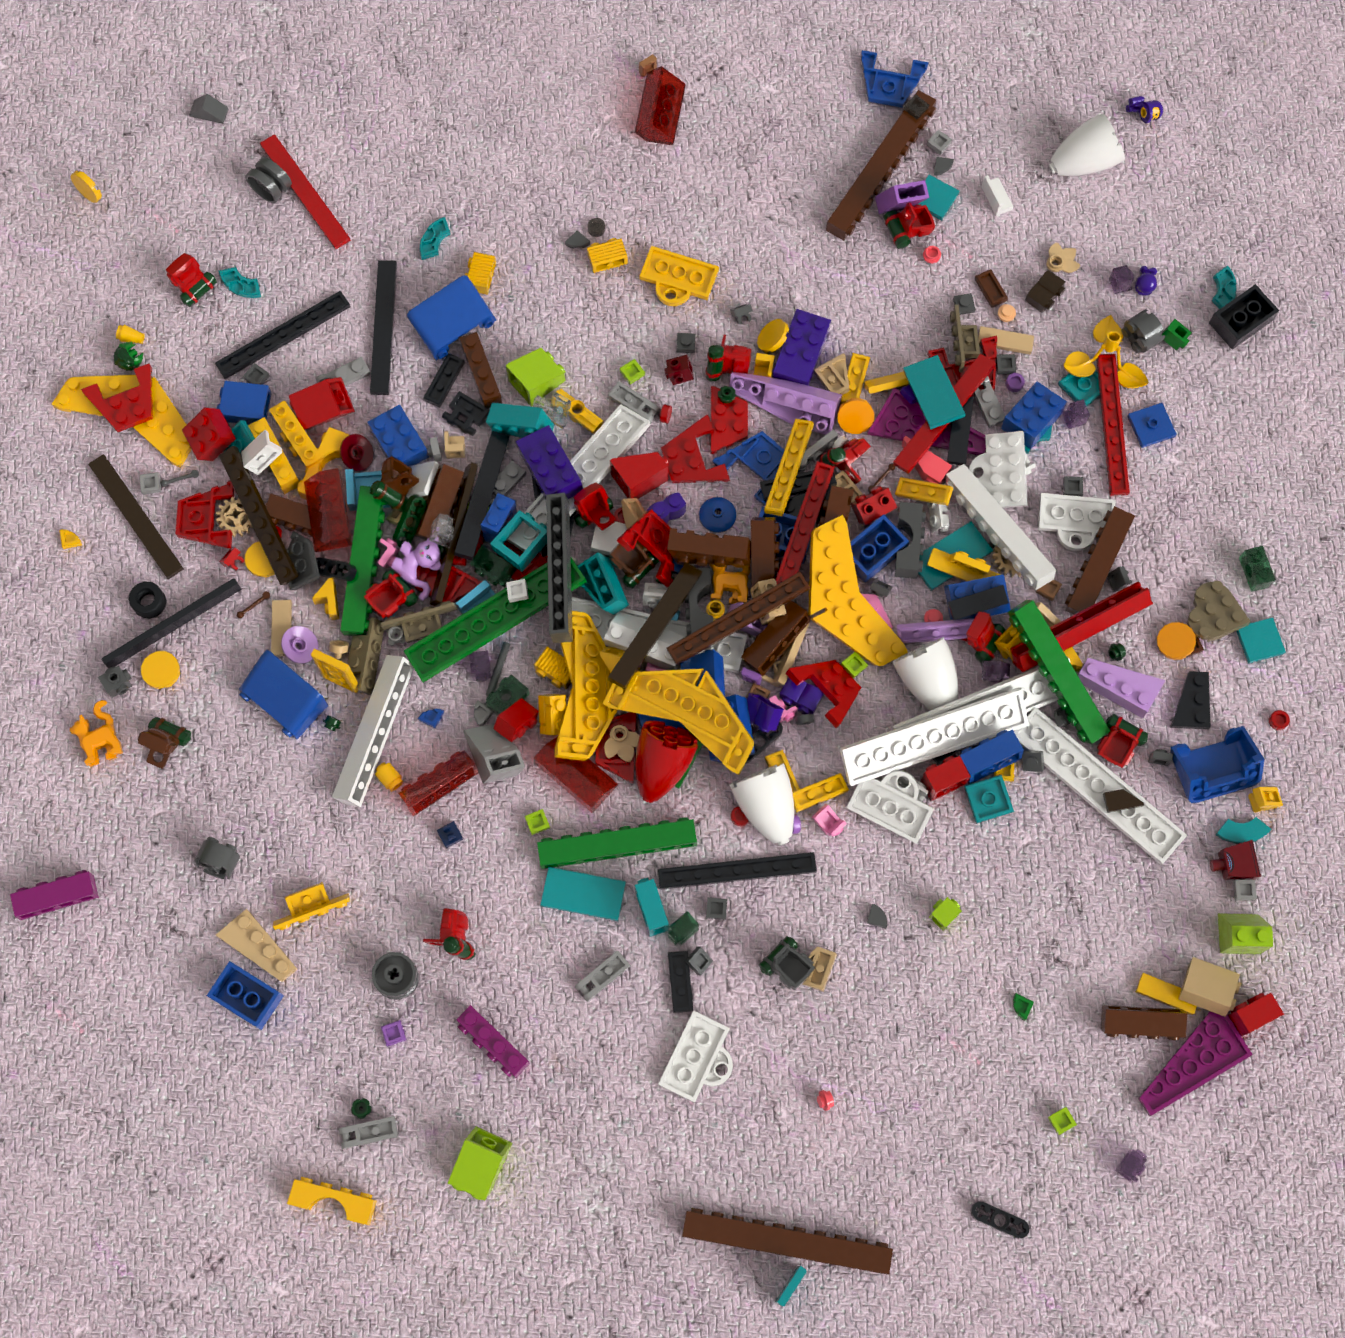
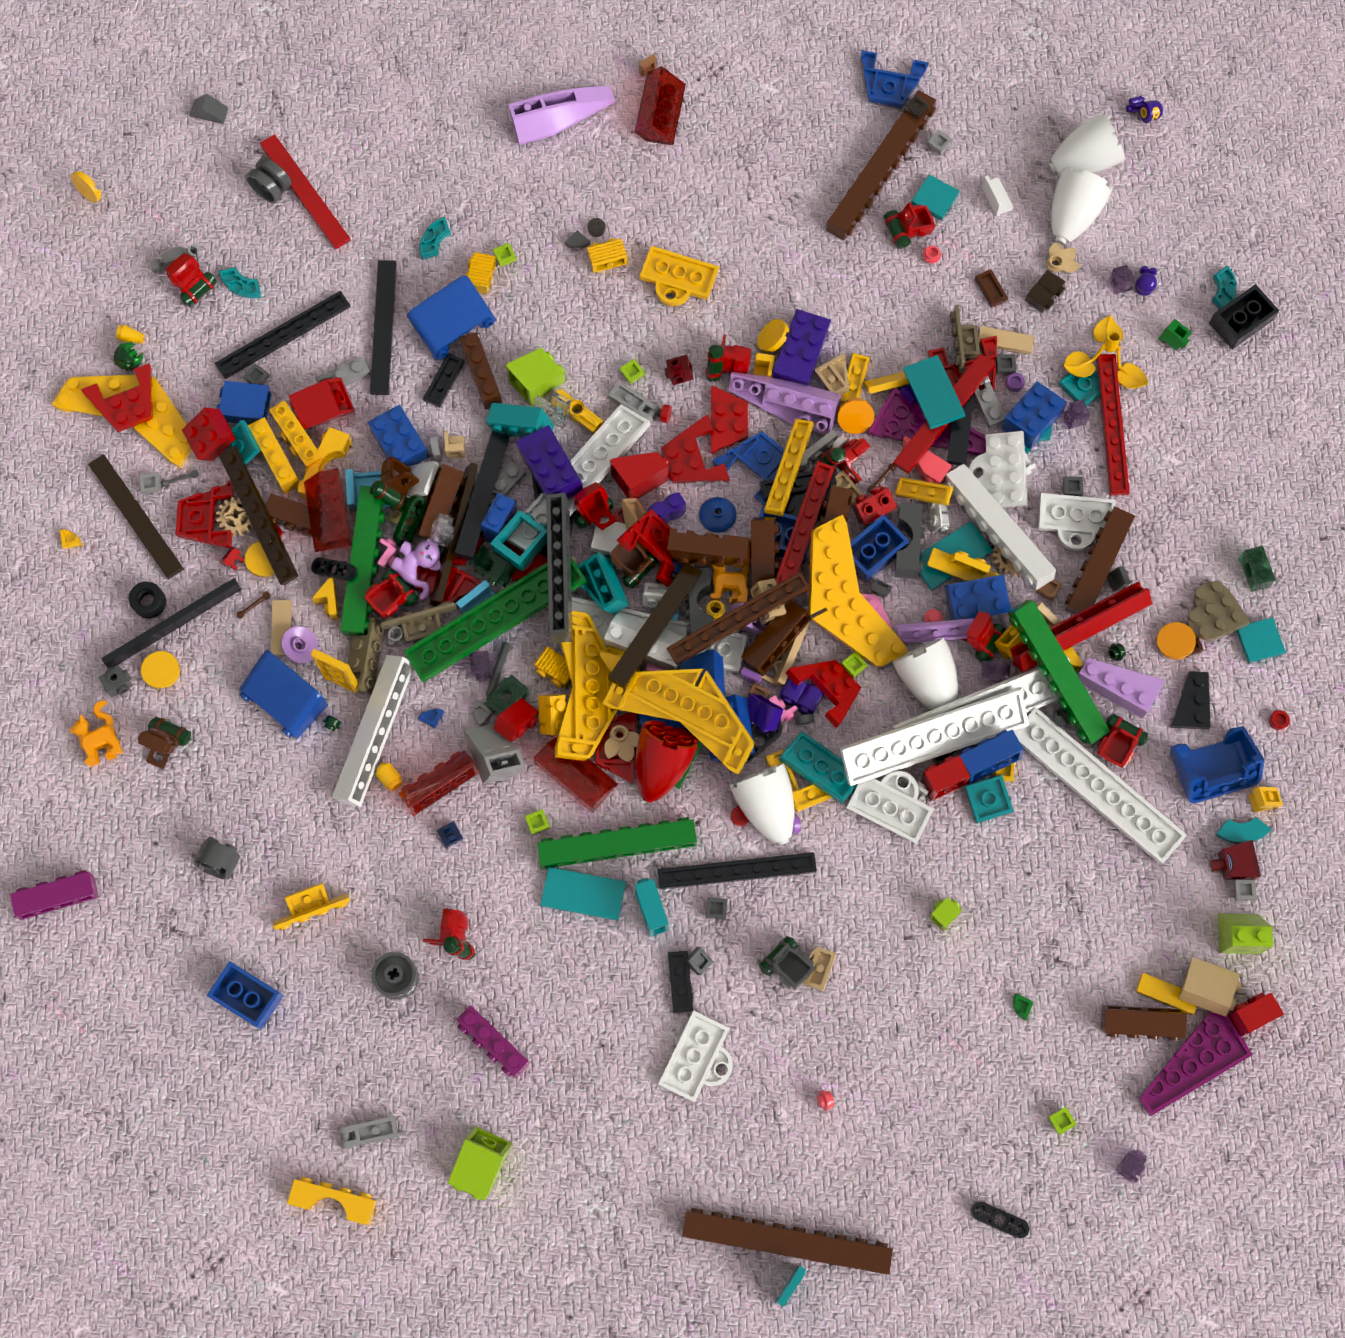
tan wing [216,909,297,982] -> none
white panel [241,430,282,475] -> none
dark grey tile [286,531,320,590] -> none
tan tile [329,640,349,659] -> none
dark red dish [340,434,374,471] -> none
dark green plate [351,1098,371,1119] -> none
medium lavender tile [381,1020,407,1047] -> none
black plate [442,391,490,436] -> none
white plate [506,579,529,603] -> none
light grey plate [575,950,631,1002] -> none
clear green brick [668,911,699,946] -> none
dark grey plate [676,333,695,353] -> none
dark green plate [718,386,736,403] -> none
dark grey tile [730,304,753,325] -> none
bright pink bracket [812,804,847,837] -> none
dark grey tile [867,904,887,929] -> none
medium lavender brick [875,180,929,214] -> none
dark grey tile [934,157,954,176] -> none
black tile [948,585,1009,620] -> none
dark grey plate [953,293,975,315] -> none
light nougat plate [998,304,1016,322] -> none
dark grey plate [1022,750,1044,772] -> none
dark brown tile [1103,789,1144,813] -> none
dark grey brick [1121,309,1165,353] -> none
blue plate [1127,403,1177,448] -> none
dark grey plate [1148,749,1173,766] -> none
none -> light grey arm [151,245,199,273]
none -> lime plate [493,243,517,267]
none -> lavender wedge [508,86,615,145]
none -> teal tile [779,731,858,804]
none -> white cylinder [1051,167,1113,245]

